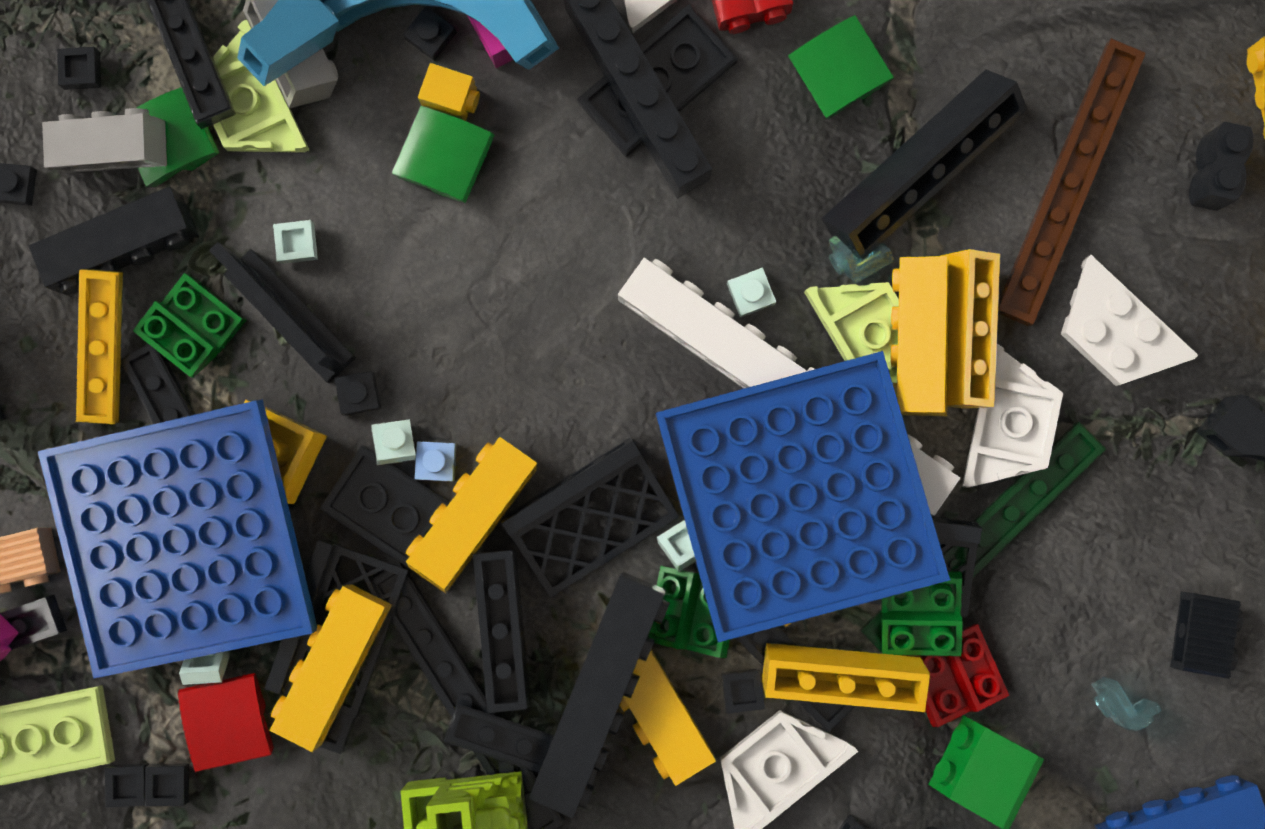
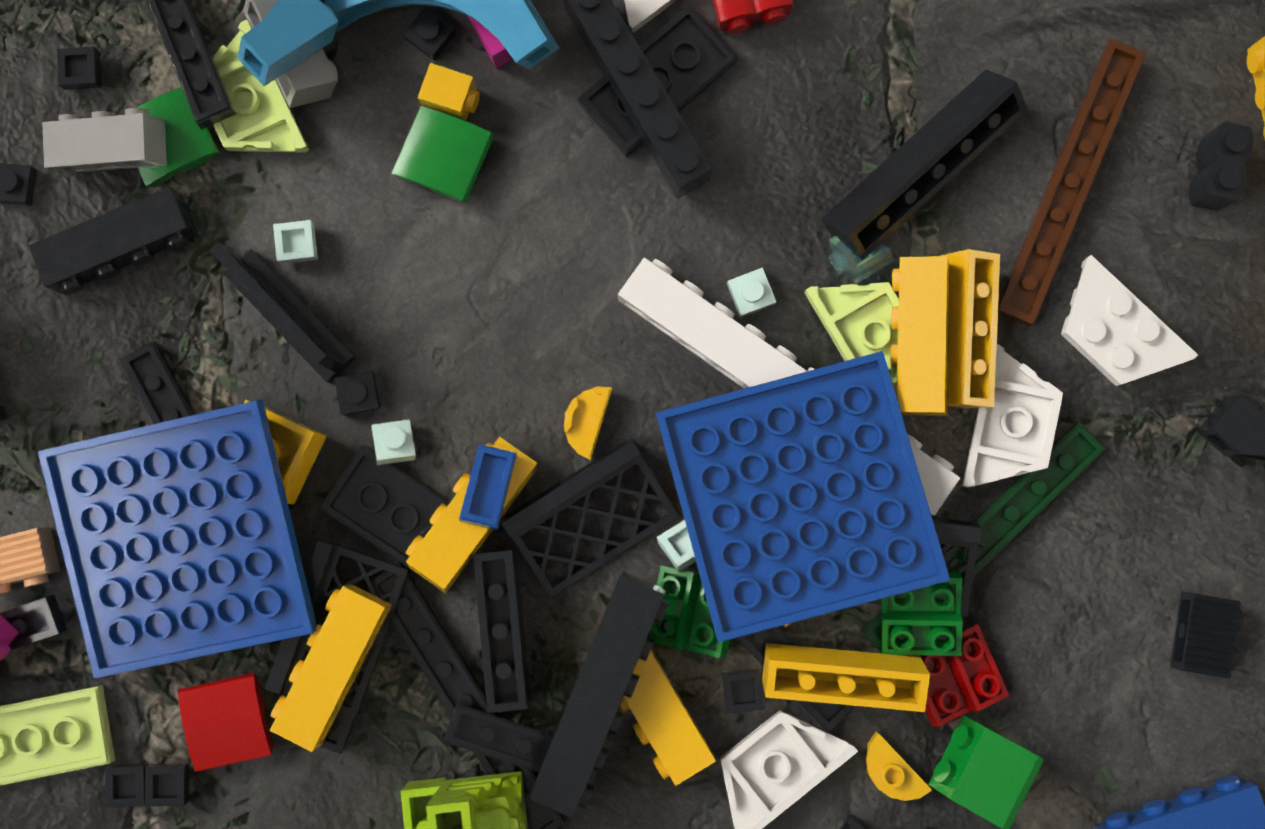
yellow tile [76,269,123,424] -> none
green slope [133,273,247,378] -> none
light aqua plate [179,651,230,685] -> none
light blue plate [415,441,457,482] -> none
green slope [788,15,895,120] -> none
clear light blue bracket [1091,677,1162,731] -> none
none -> blue tile [459,444,517,530]
none -> yellow plate [564,386,613,461]
none -> yellow plate [866,731,932,801]

